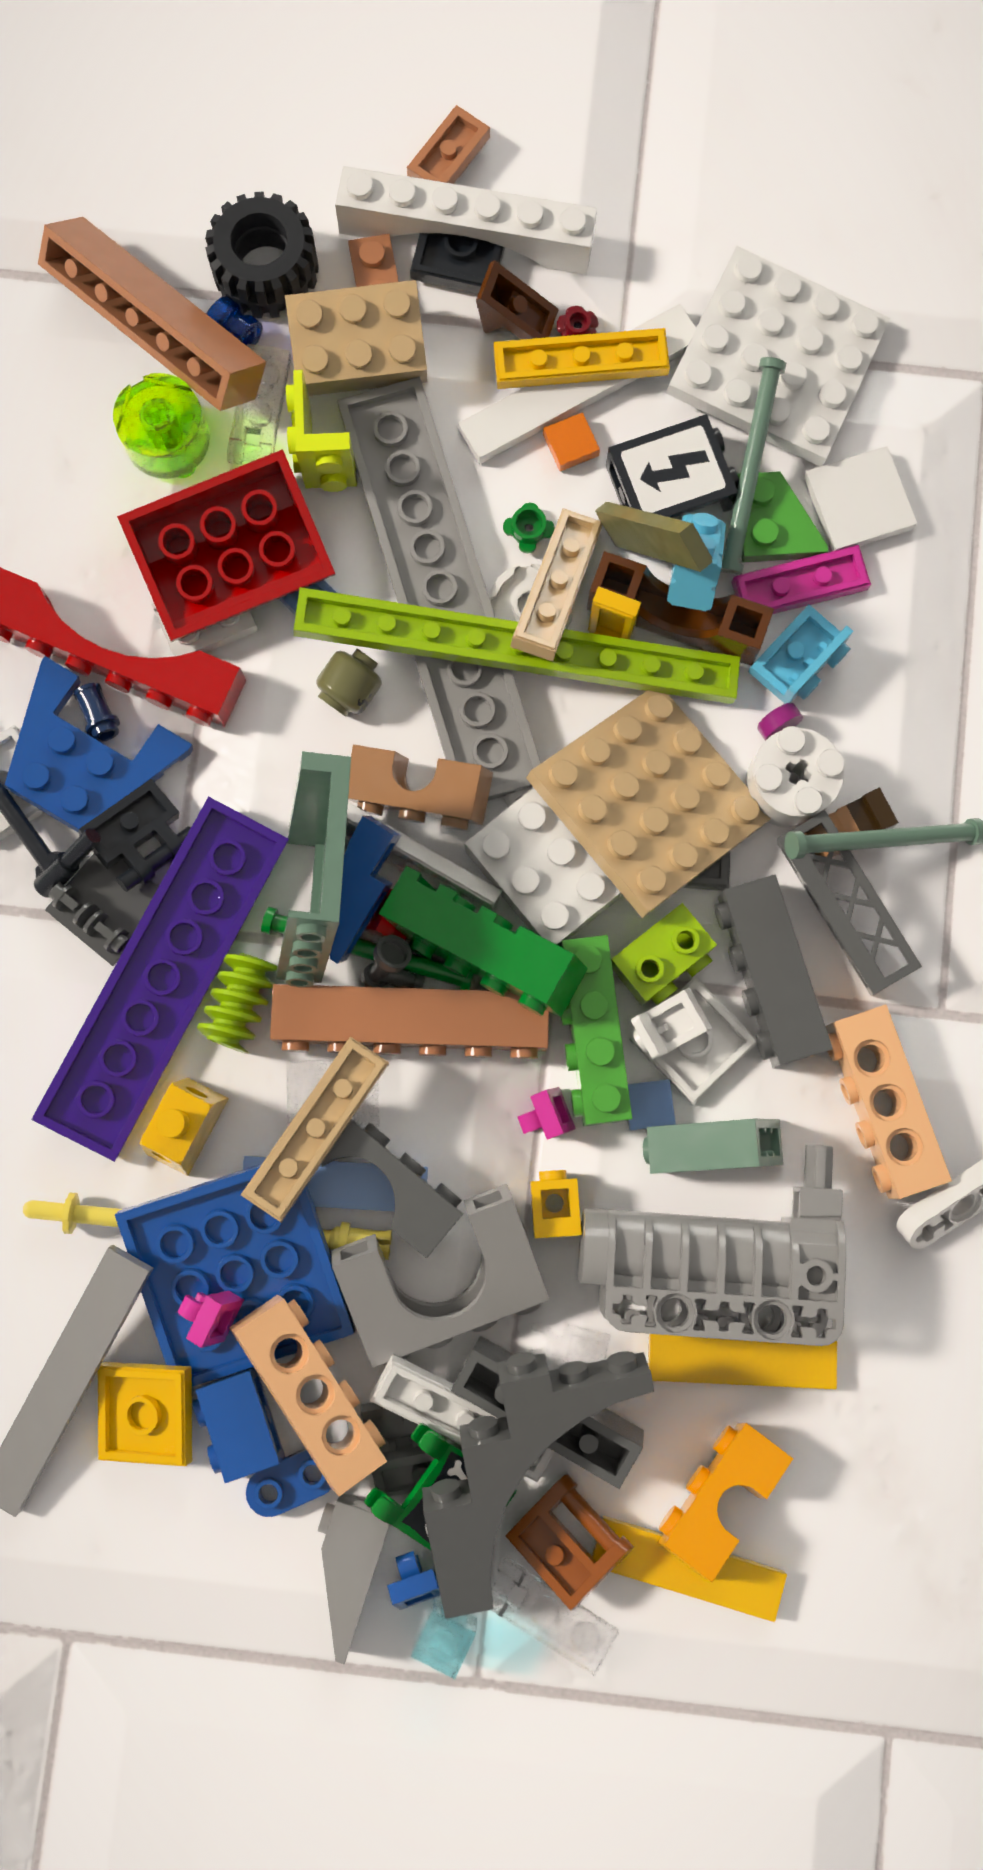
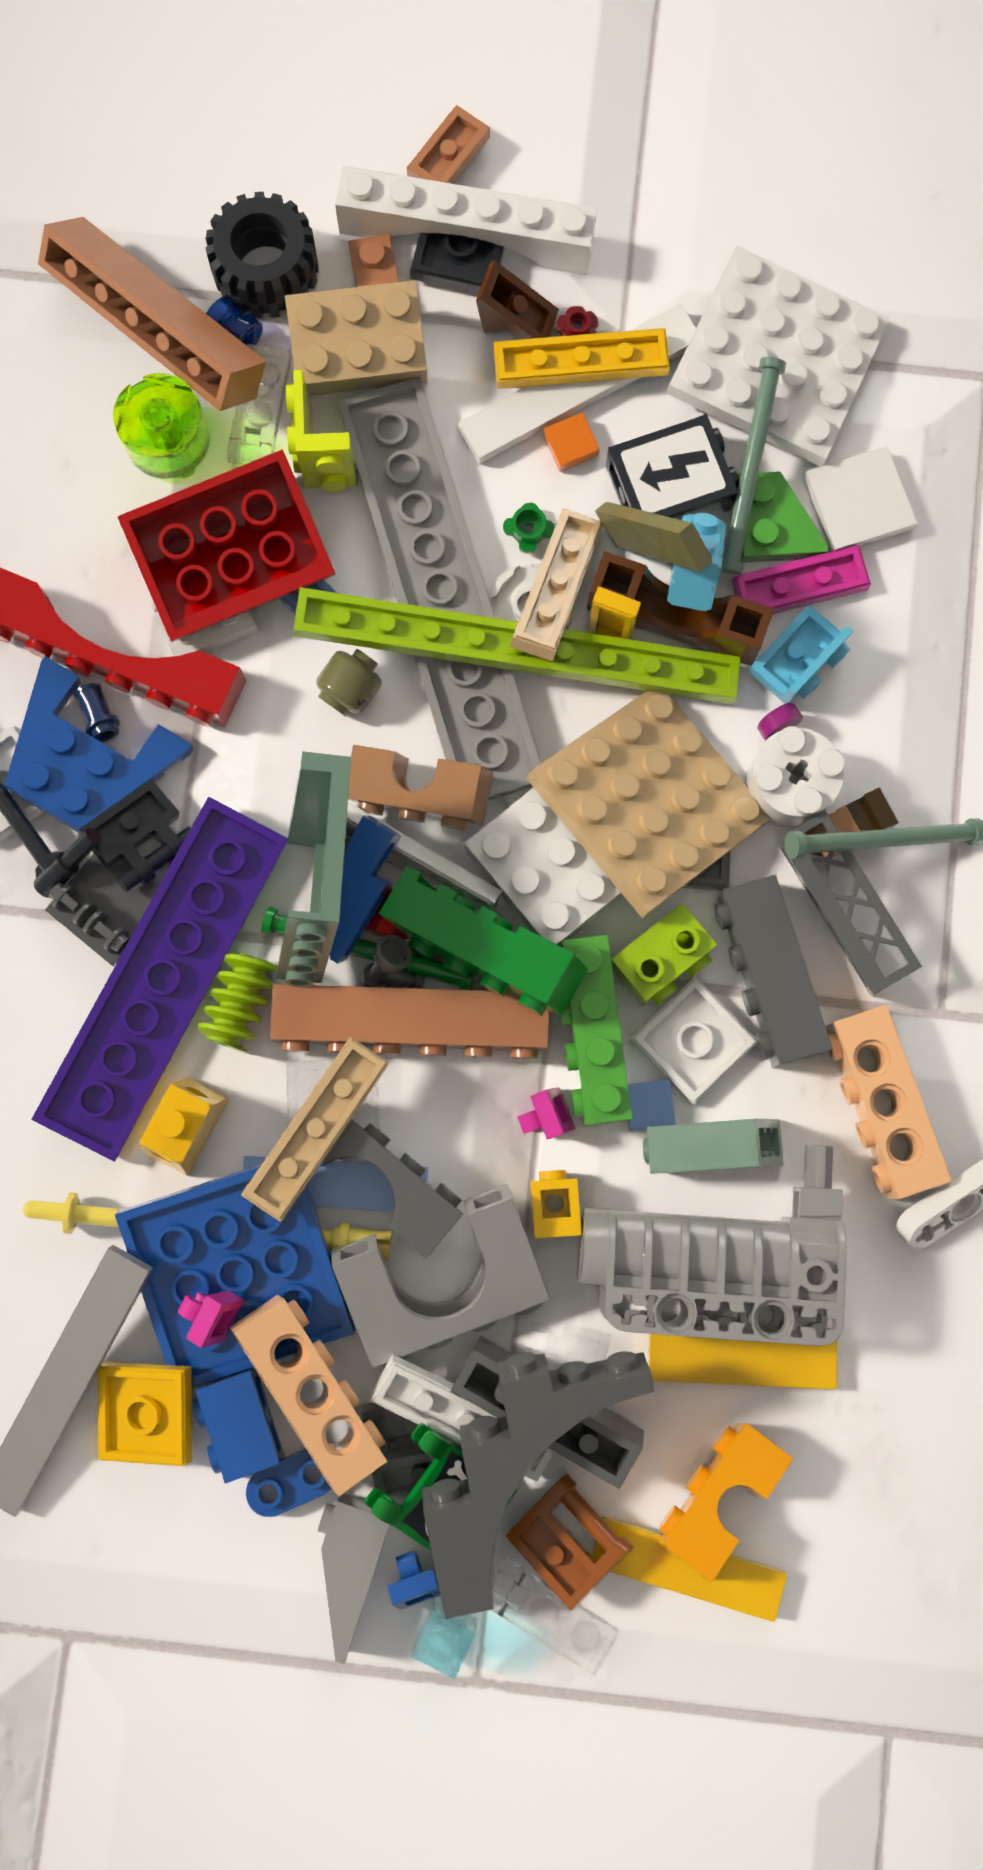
white bracket [631,988,712,1060] -> none

